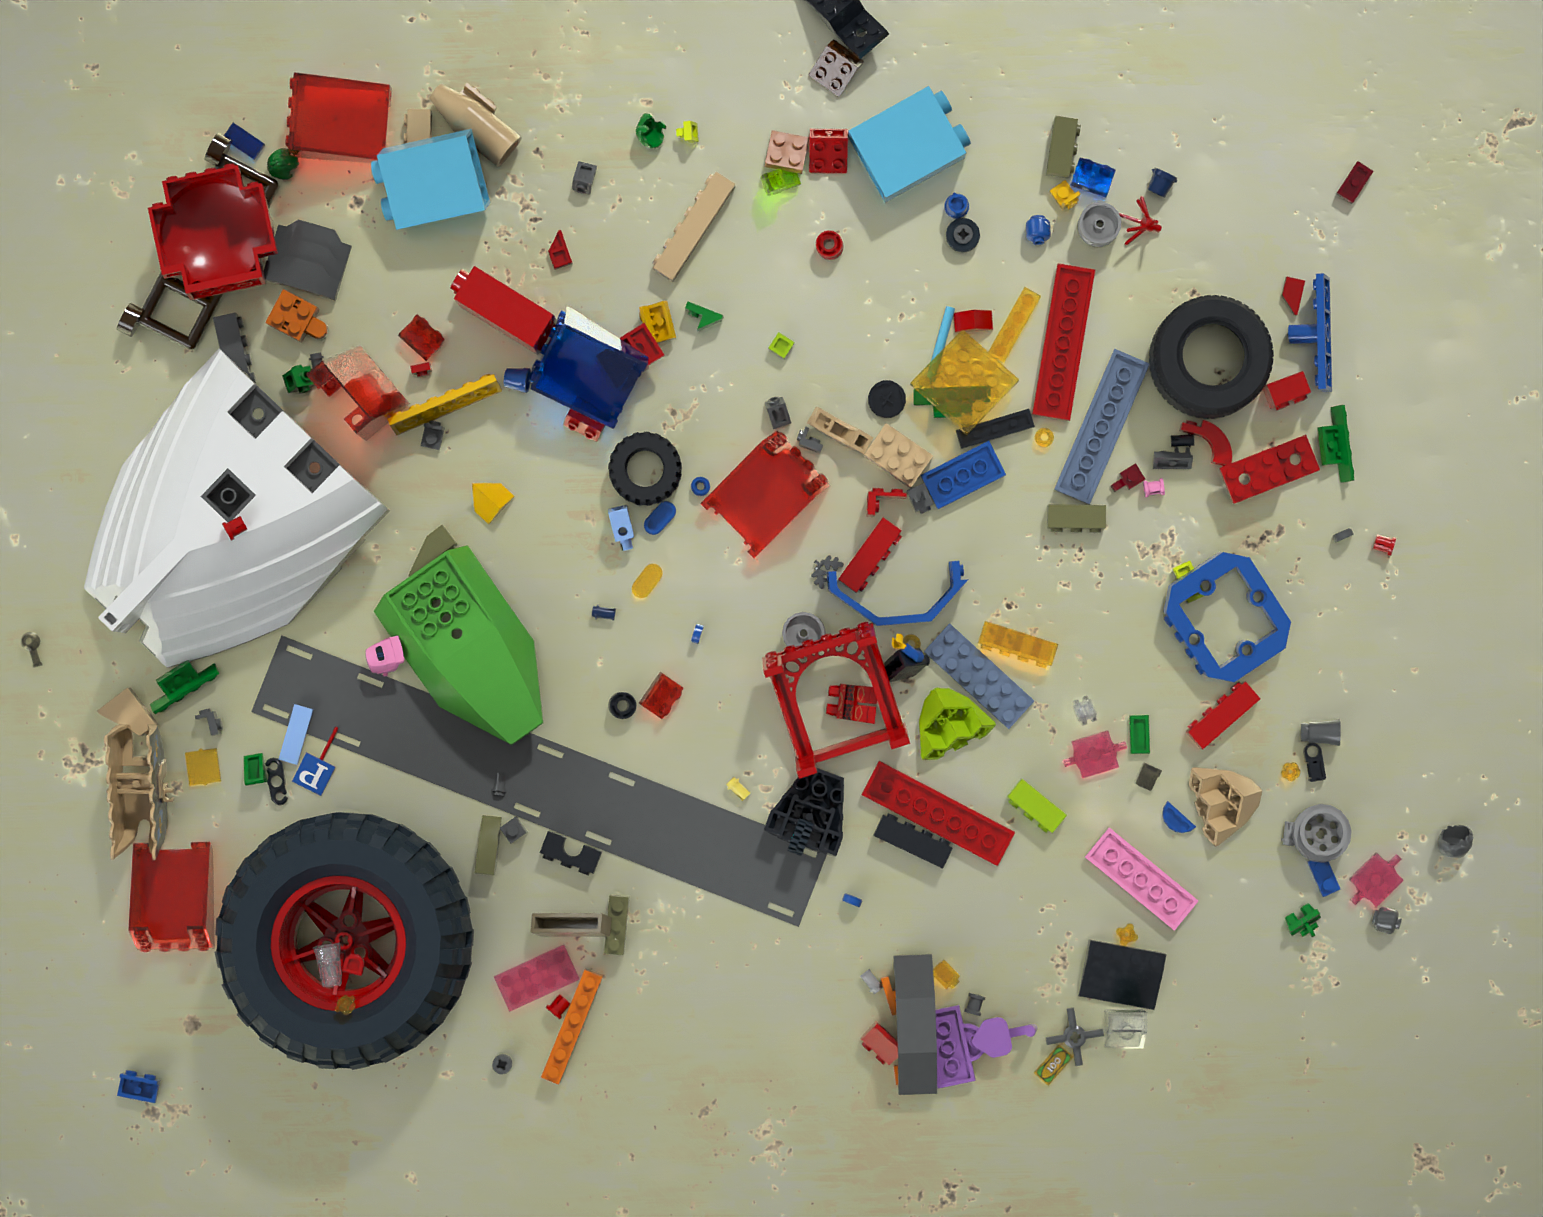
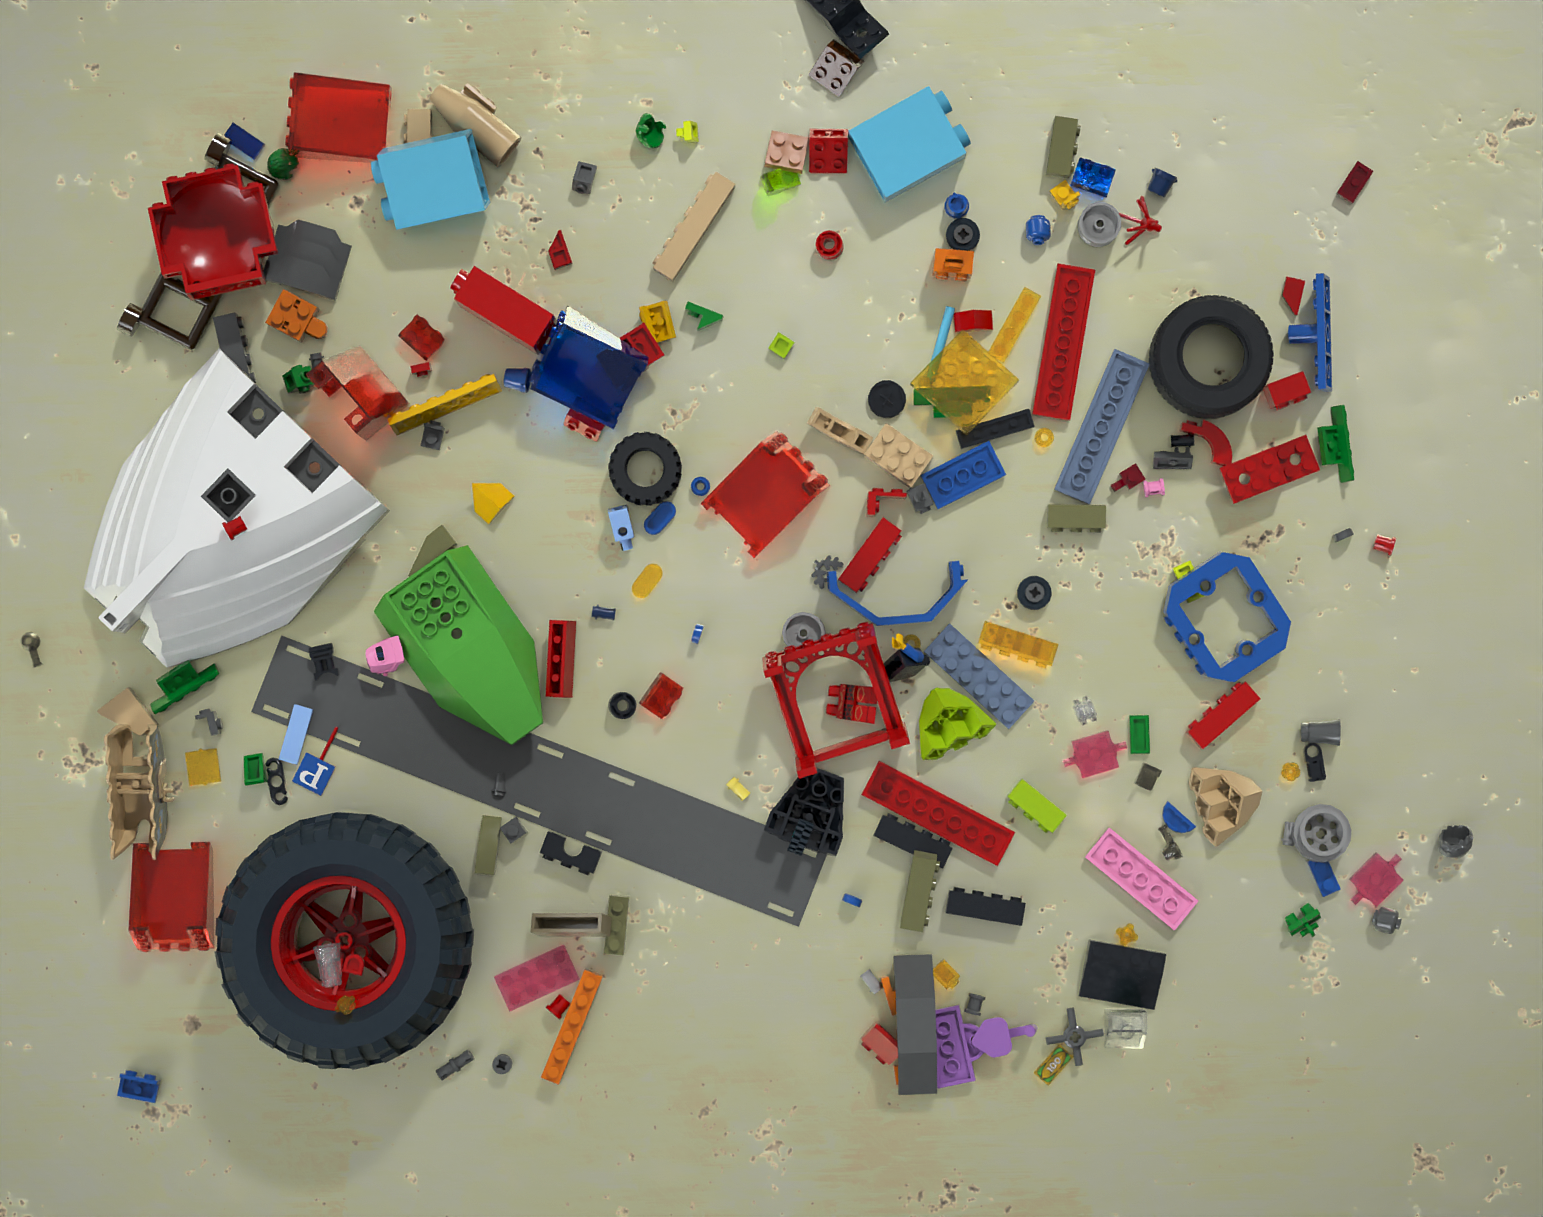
dark grey bracket [765,397,791,429] -> none
dark grey bracket [797,427,823,454] -> none
none -> black piece [309,643,339,681]
none -> dark grey pin [436,1049,474,1081]
none -> red brick [545,620,576,698]
none -> olive brick [900,850,940,932]
none -> orange brick [932,248,974,282]
none -> black brick [945,887,1026,926]
none -> black wheel [1017,576,1052,610]
none -> clear smoke bar [1158,825,1183,861]

